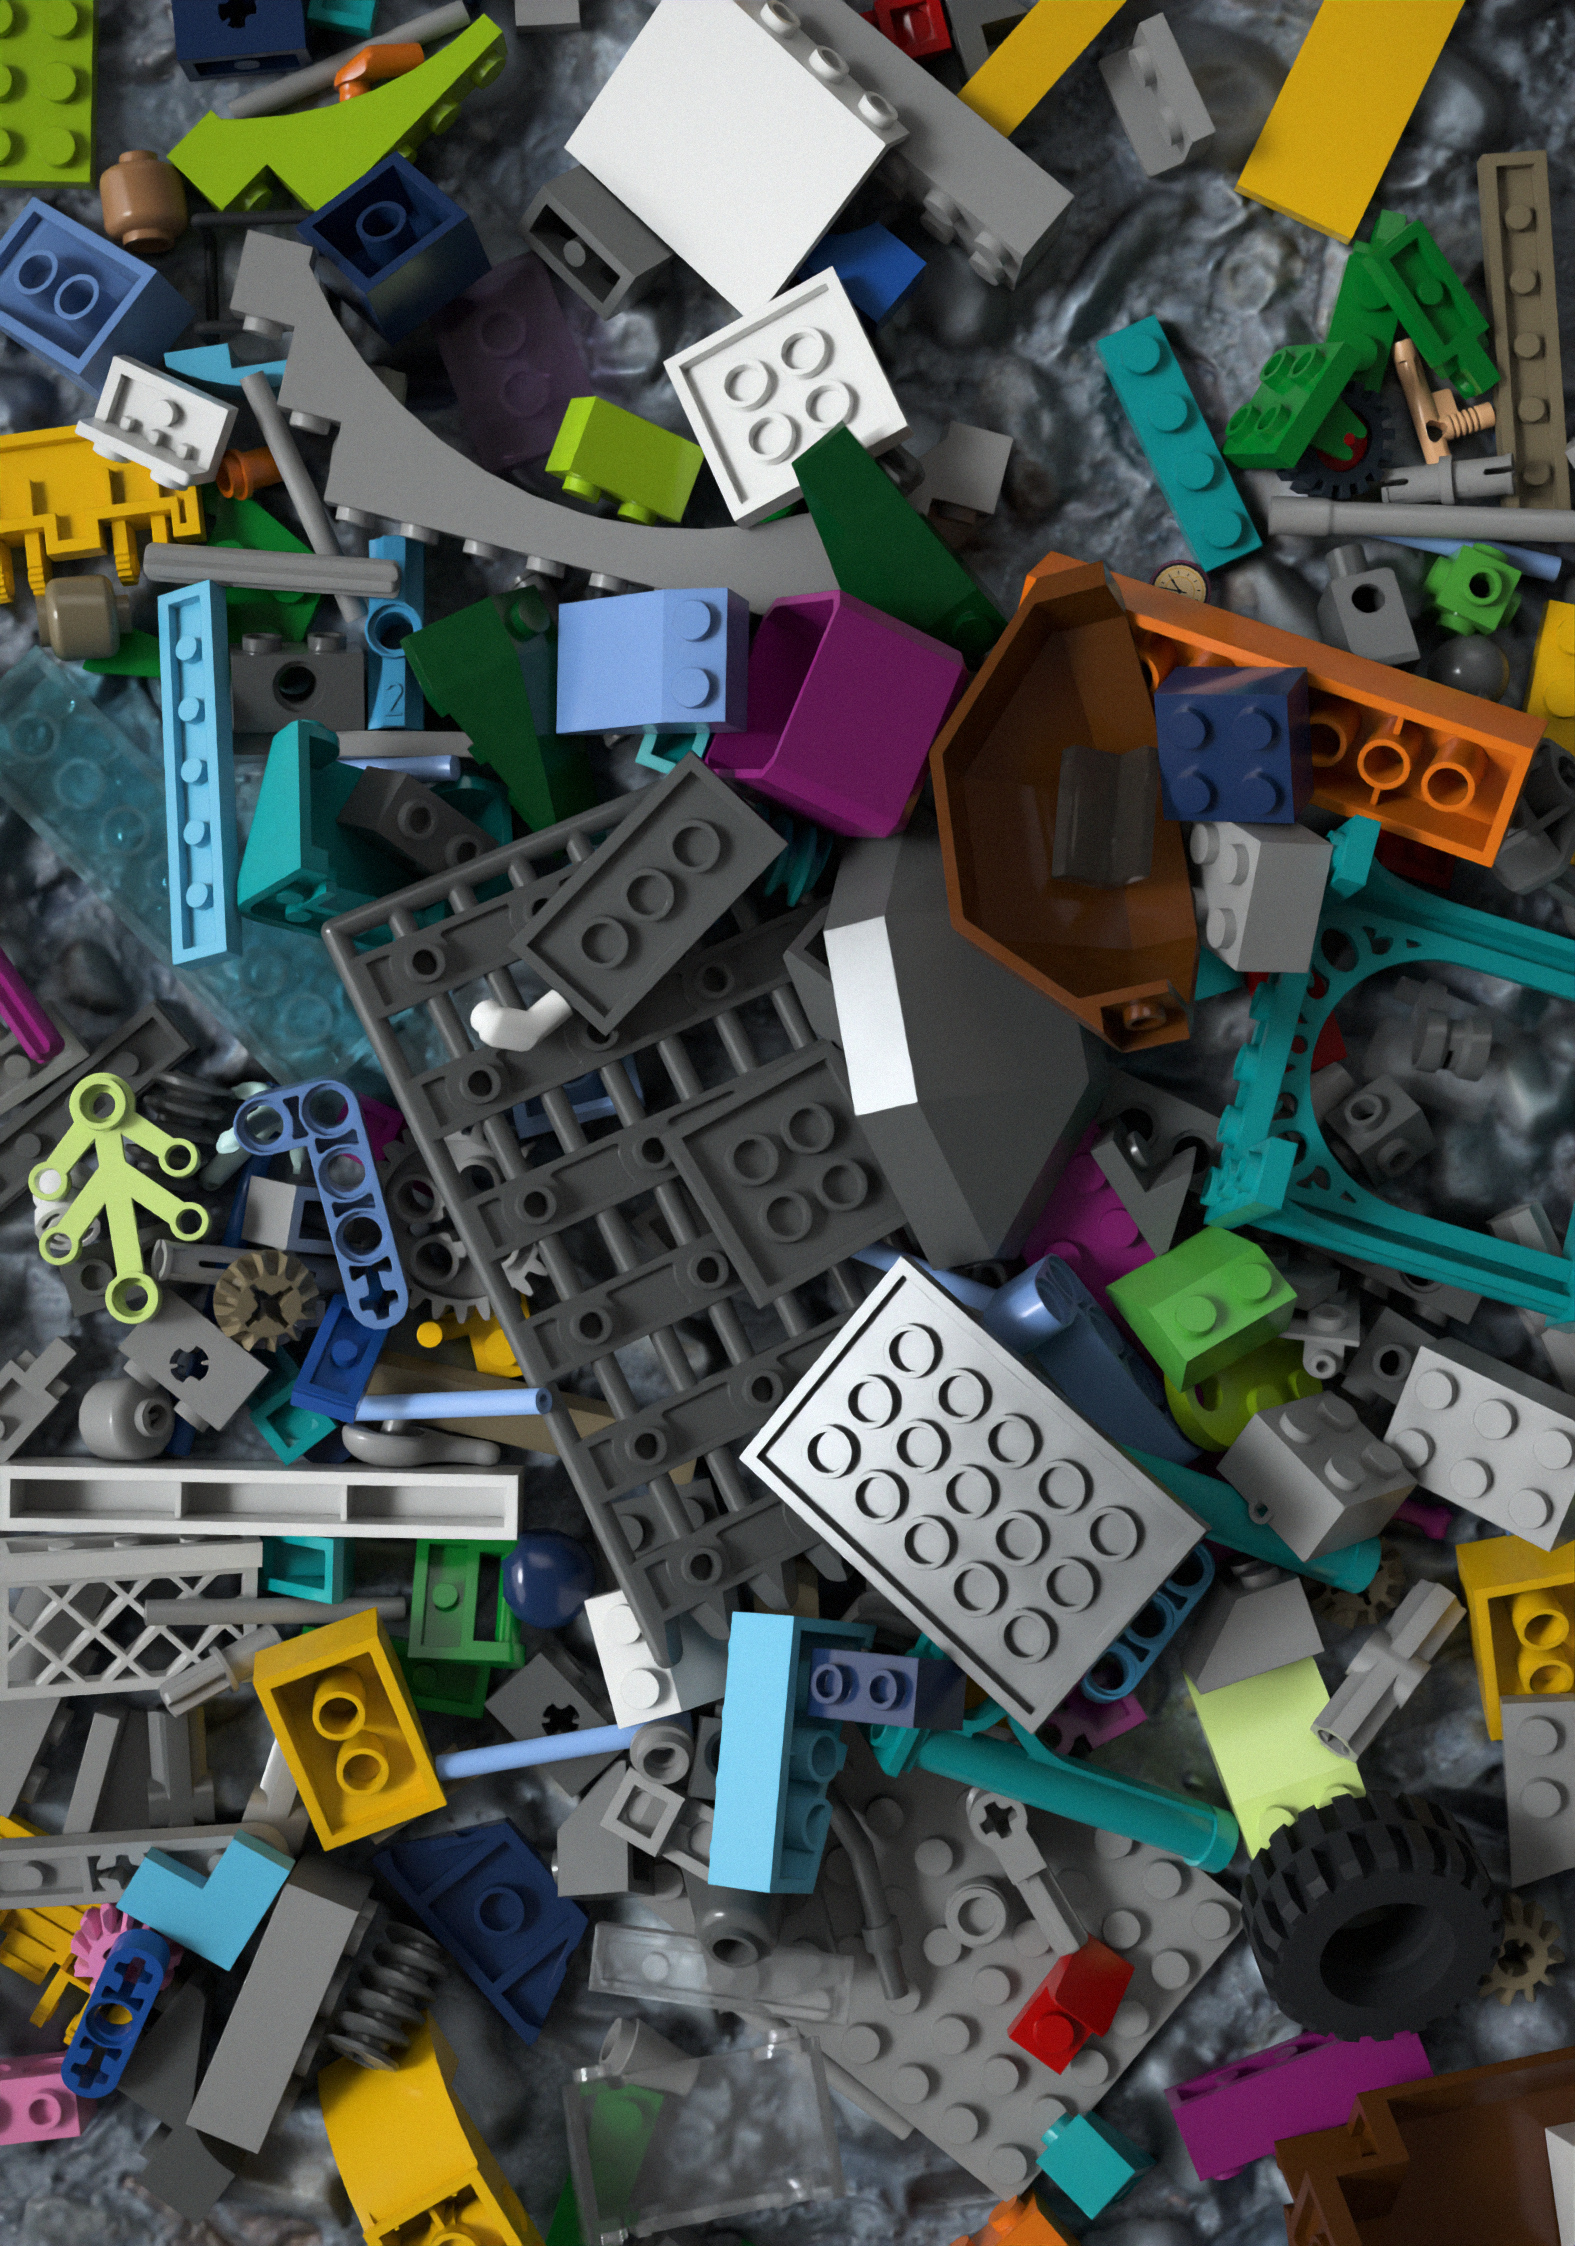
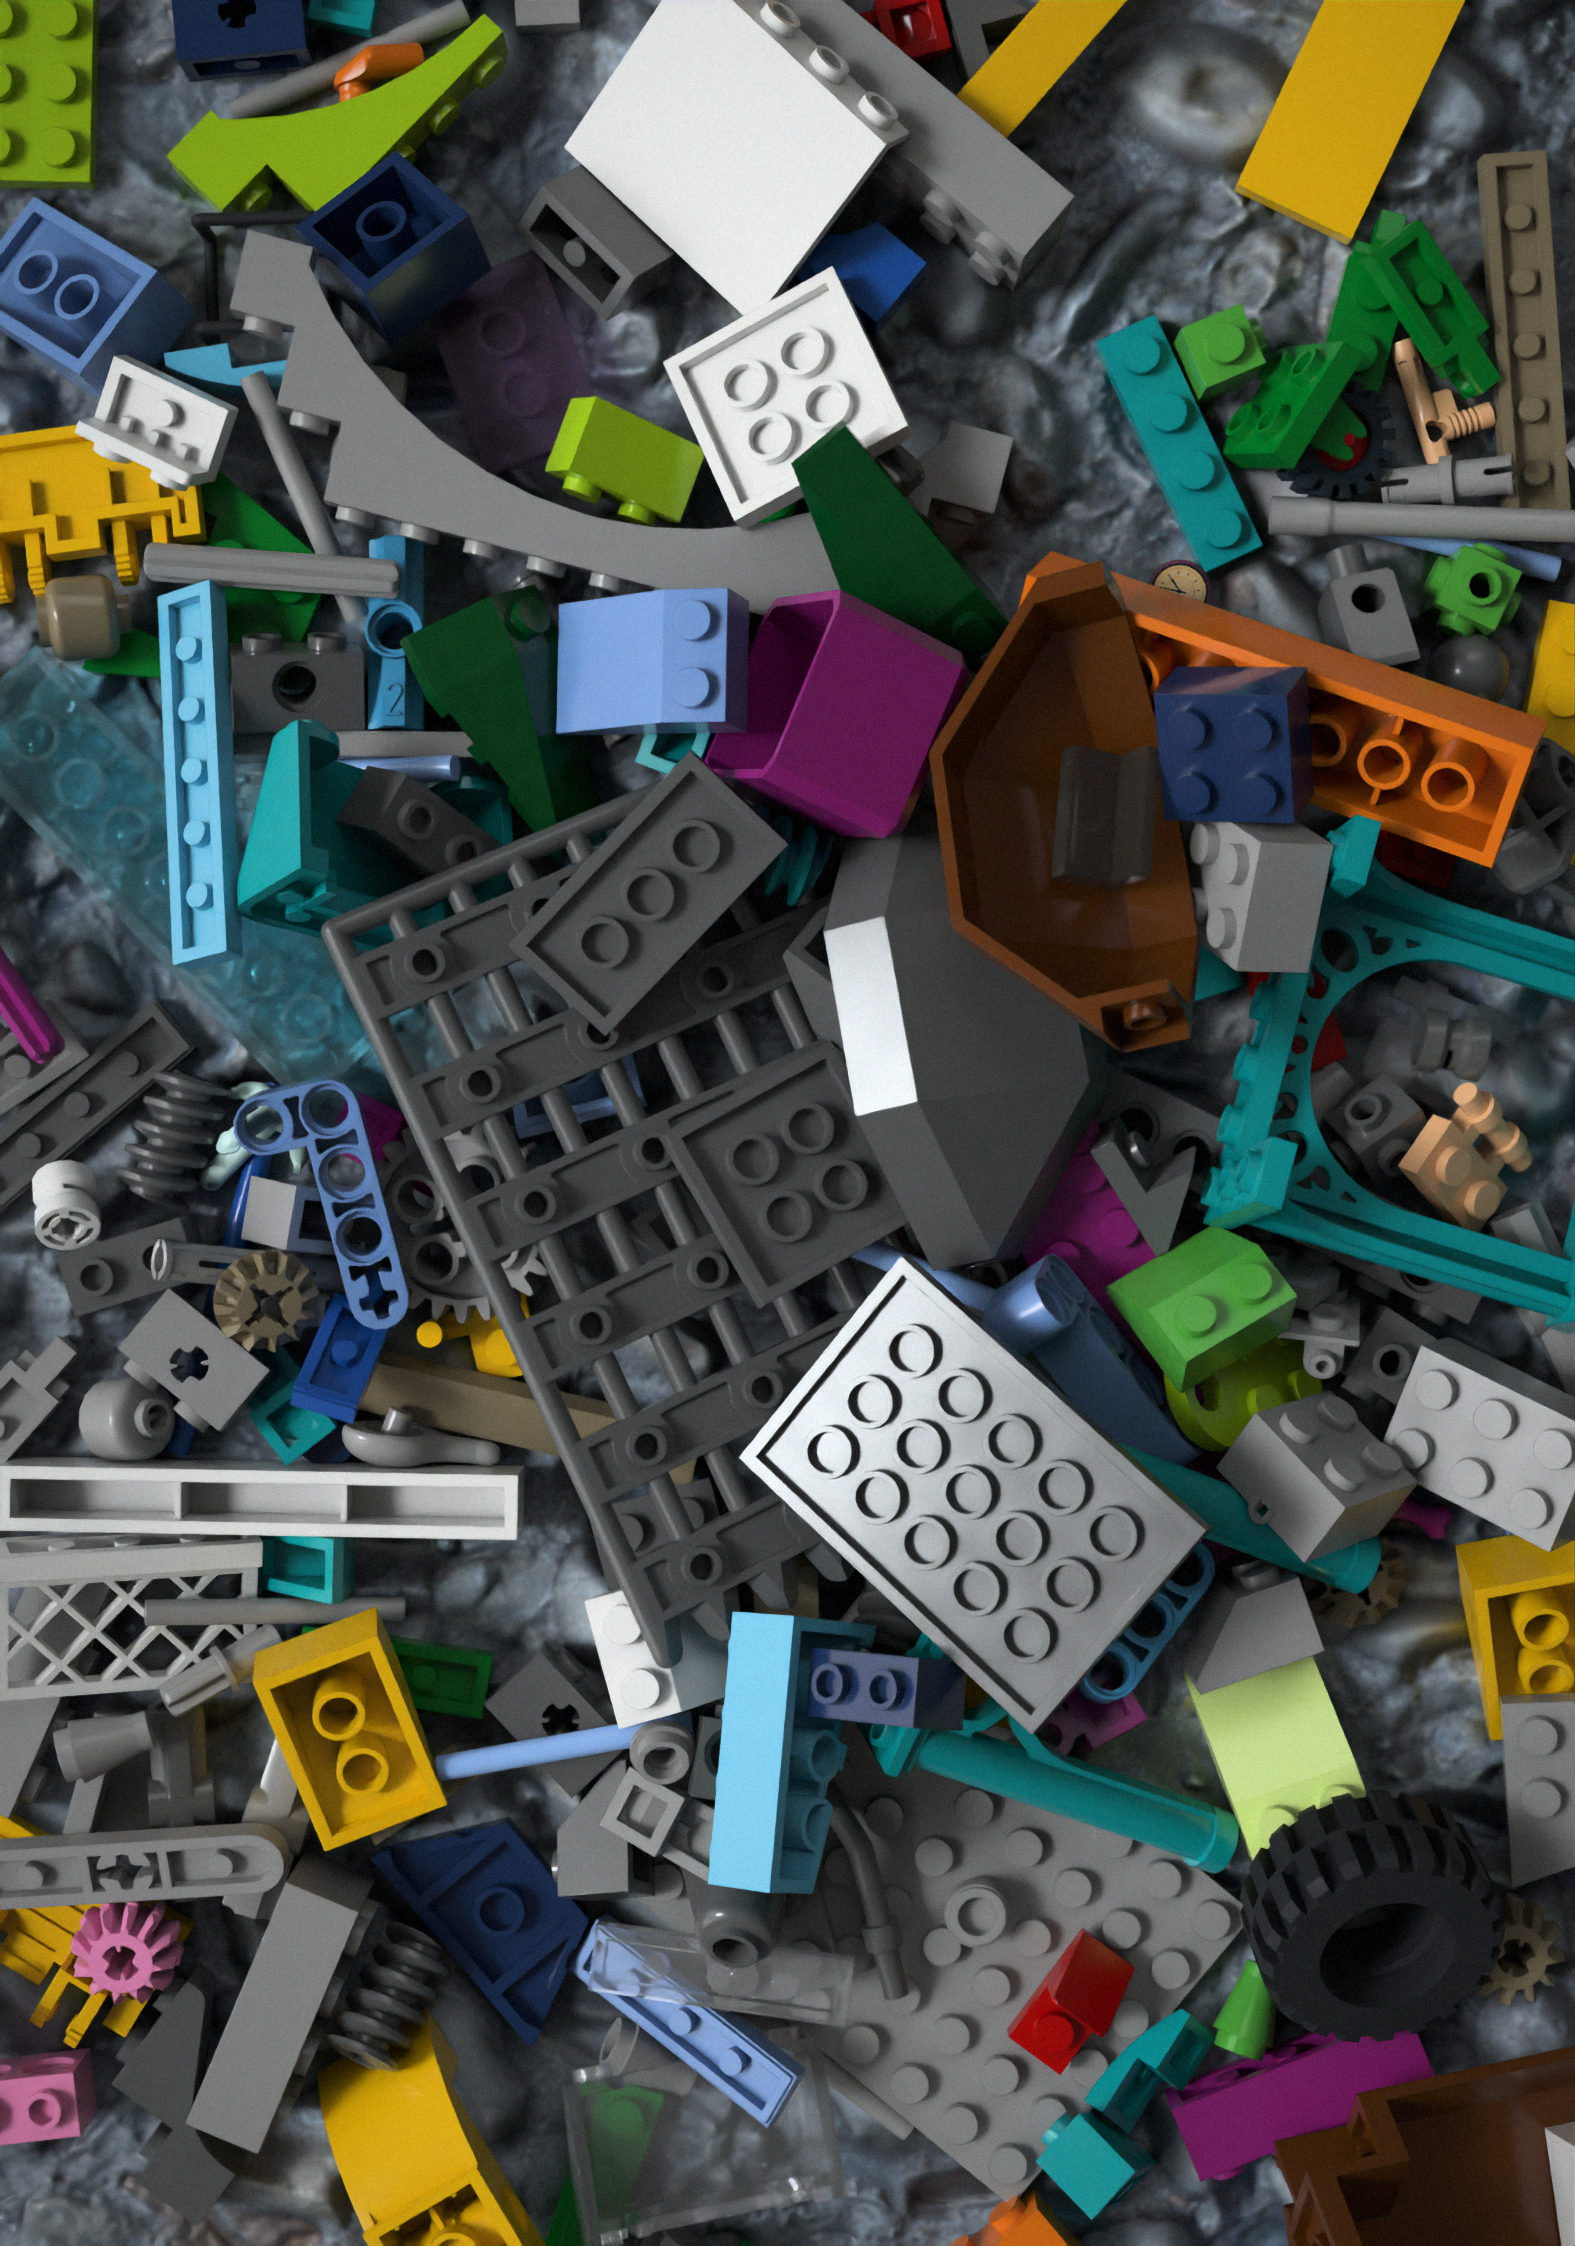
yellowish green plant [28,1073,212,1325] -> none
blue beam [61,1929,170,2098] -> none
medium nougat head [99,150,189,254] -> none
medium azure tile [115,1829,295,1971] -> none
orange pin [215,446,283,500] -> none
light blue piece [340,1388,552,1422] -> none
green plate [407,1538,526,1669] -> none
white arm [470,990,573,1052] -> none
dark blue hair [501,1527,596,1629] -> none
light grey connector [965,1786,1088,1956] -> none
light grey bracket [1097,12,1216,180] -> none
light grey piece [1310,1578,1467,1763] -> none
none -> light grey cone [53,1710,156,1784]
none -> medium blue tile [569,1913,807,2128]
none -> teal slope [1084,2009,1215,2134]
none -> bright green brick [1171,303,1268,405]
none -> bright green cone [1212,1959,1278,2061]
none -> light nougat plate [1398,1082,1533,1233]

